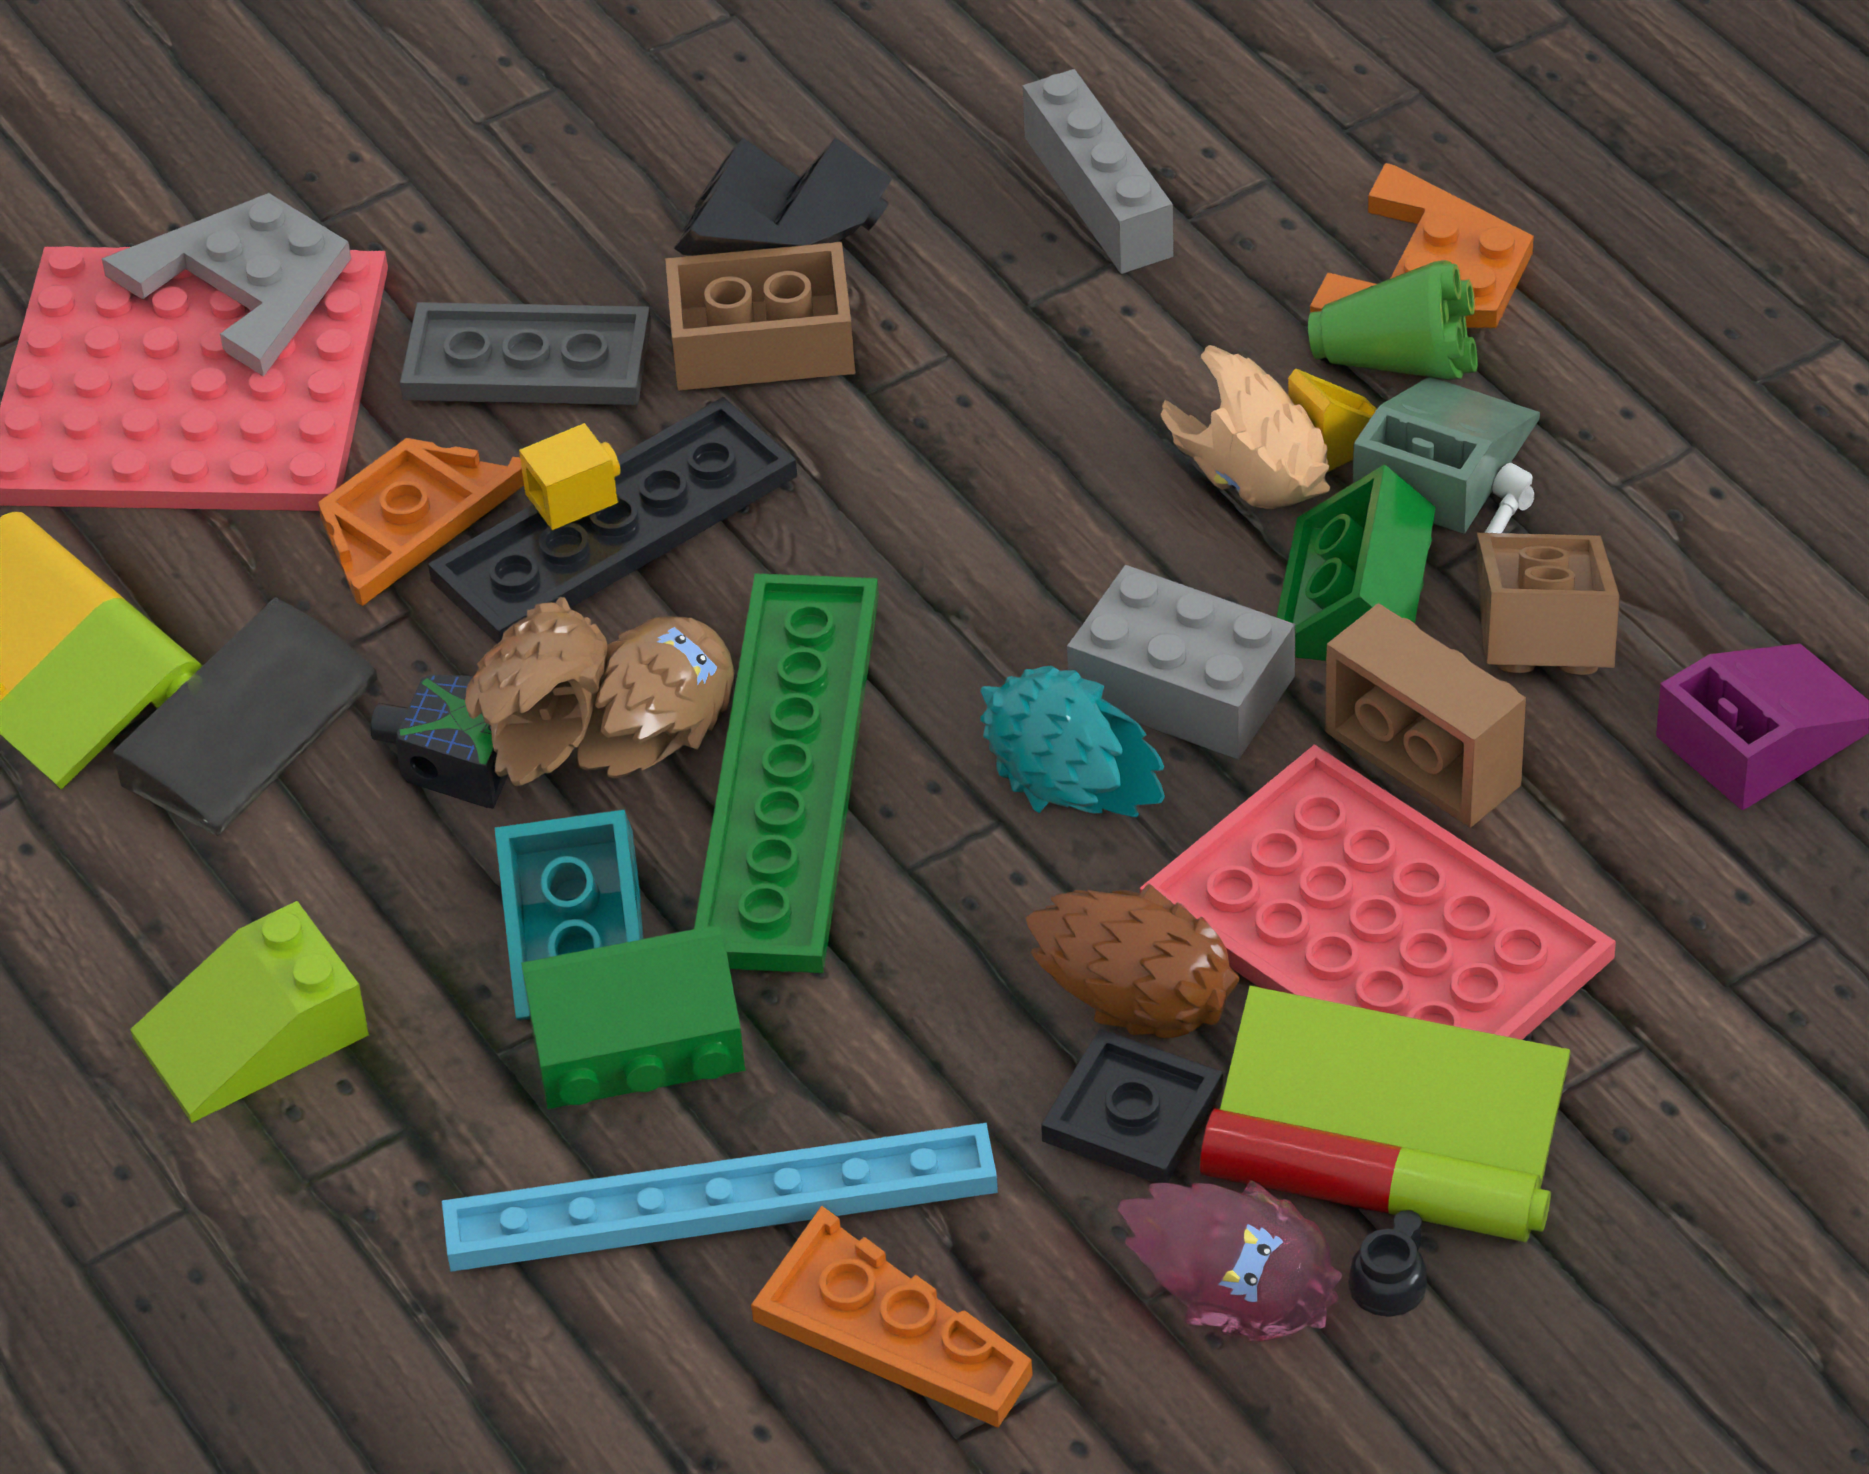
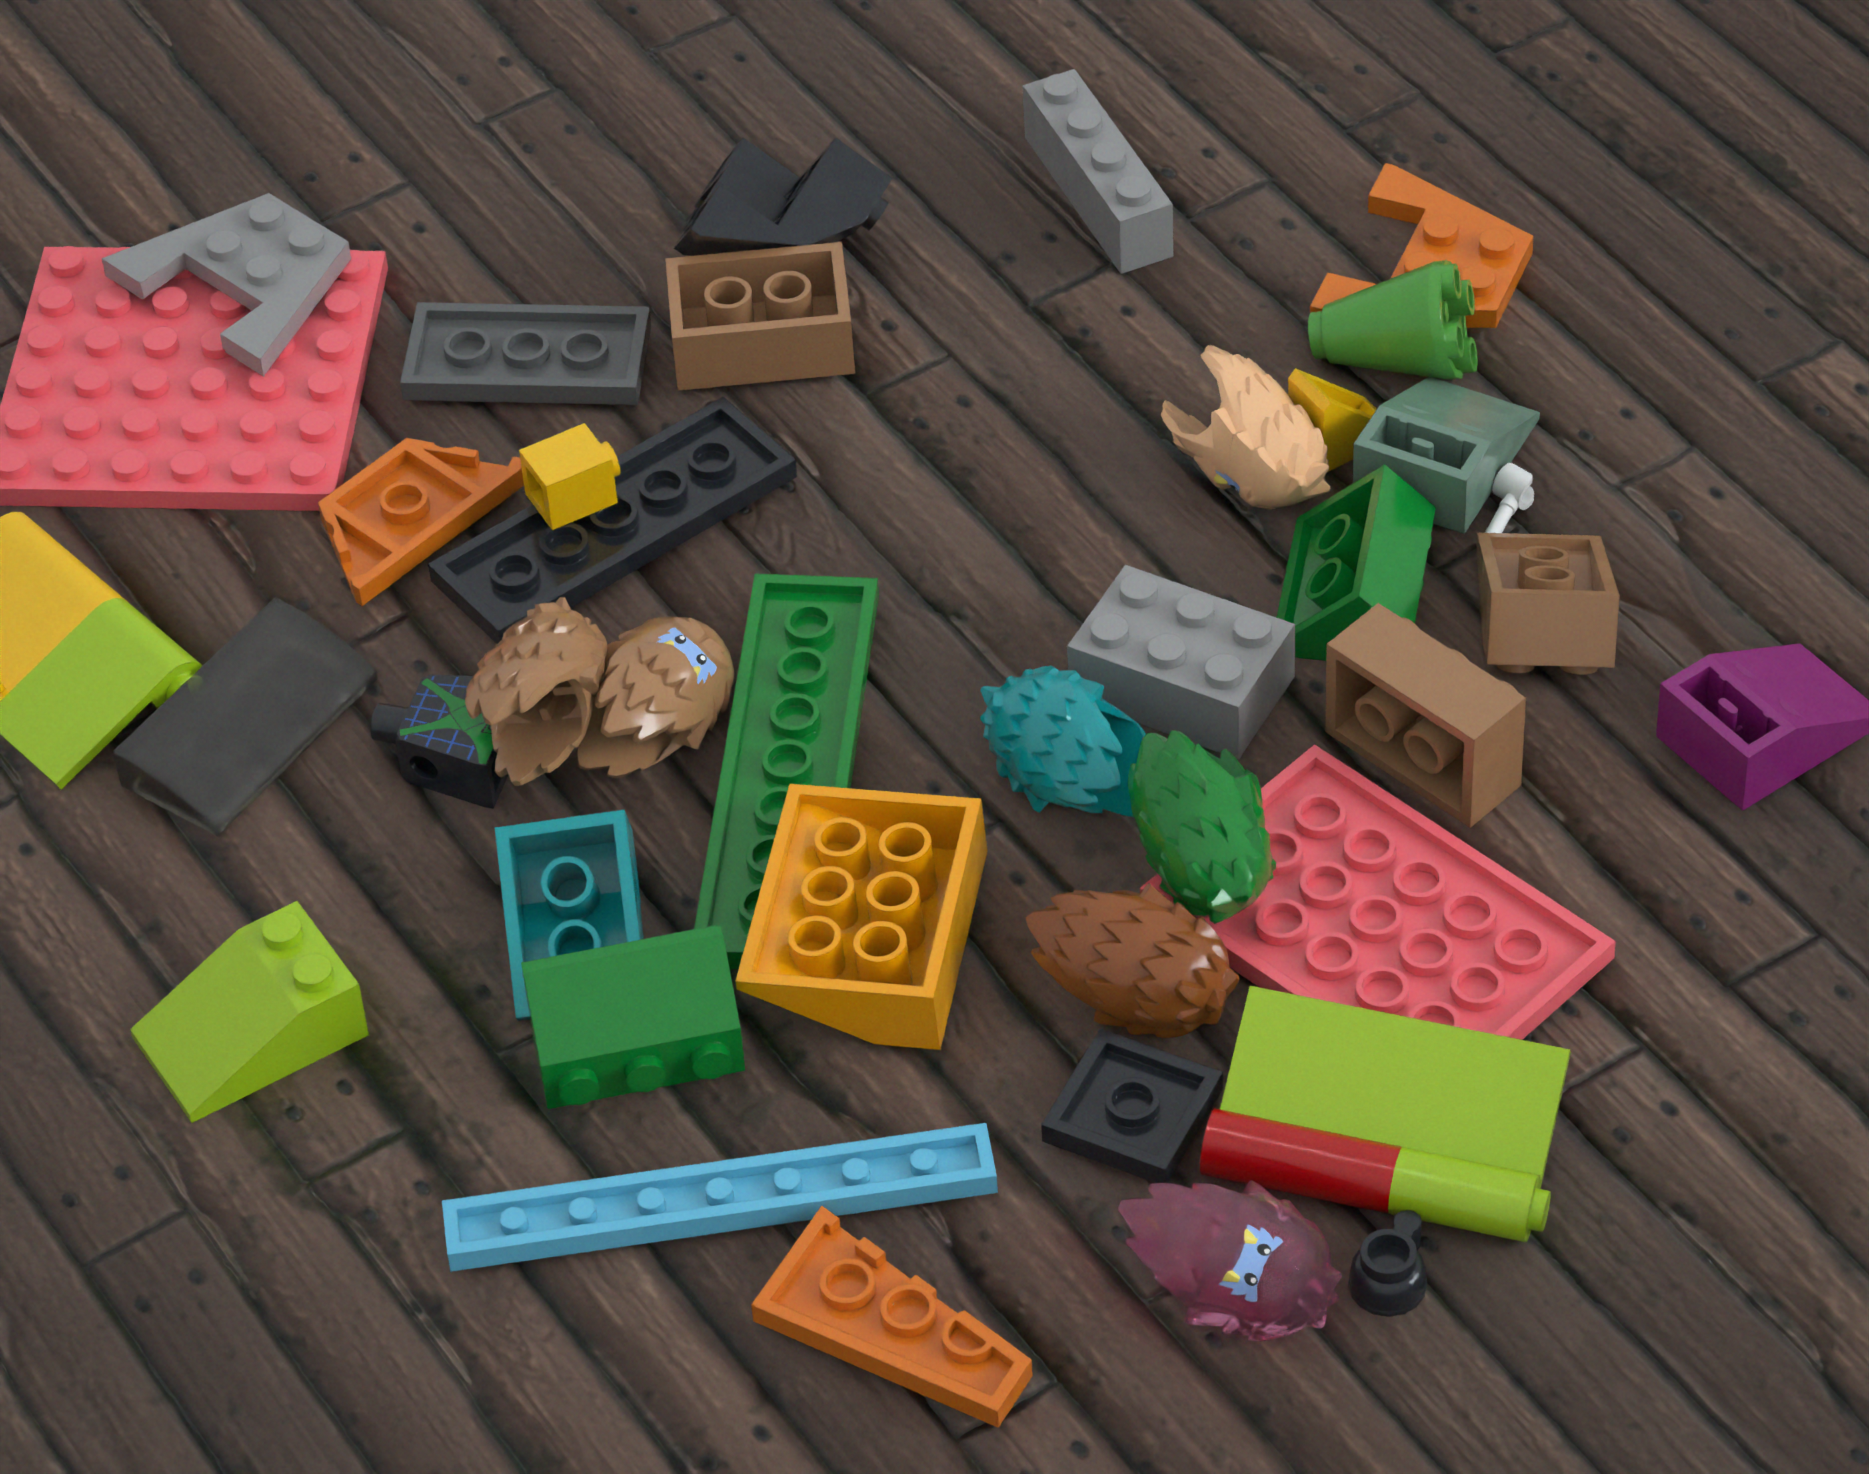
none -> light orange slope [735,784,988,1050]
none -> green head [1128,730,1276,924]

